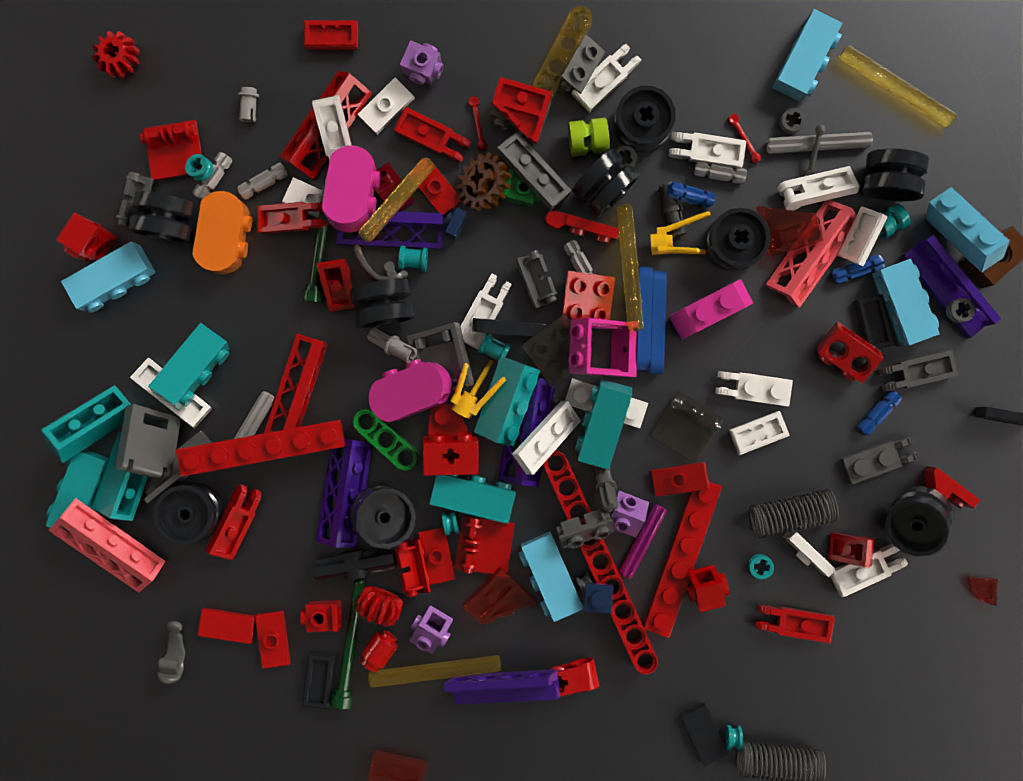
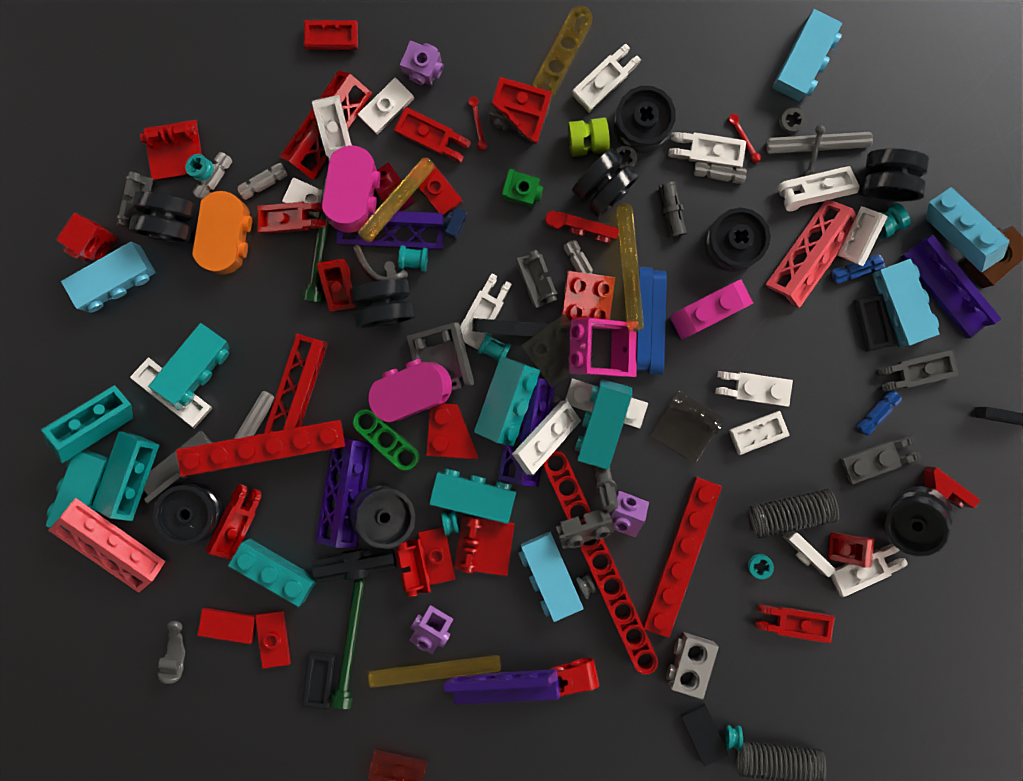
red gear [91,31,140,78] -> none
dark grey container [116,404,181,481] -> none
light grey pin [238,87,259,123] -> none
red brick [300,600,342,632] -> none
red gear [355,586,404,626] -> none
red brick [360,630,398,673] -> none
light grey axle [367,328,417,363] -> none
red brick [423,432,478,475] -> none
yellow plant [450,360,506,419] -> none
reddish brown gear [456,152,512,212] -> none
clear red wing [463,567,537,625] -> none
dark grey panel [496,132,572,211] -> none
dark grey hinge [560,35,605,94] -> none
dark blue plate [583,582,613,613] -> none
magenta axle [619,504,667,579] -> none
yellow plant [650,211,711,255] -> none
red plate [651,462,710,497] -> none
blue axle [667,181,715,208] -> none
red brick [687,565,730,613] -> none
clear red wing [756,206,824,257] -> none
red brick [817,321,884,384] -> none
clear yellow axle [839,45,957,127] -> none
dark grey bush [946,298,975,323] -> none
clear red tile [967,576,998,606] -> none
none -> teal brick [228,539,316,607]
none -> light grey brick [666,632,719,699]

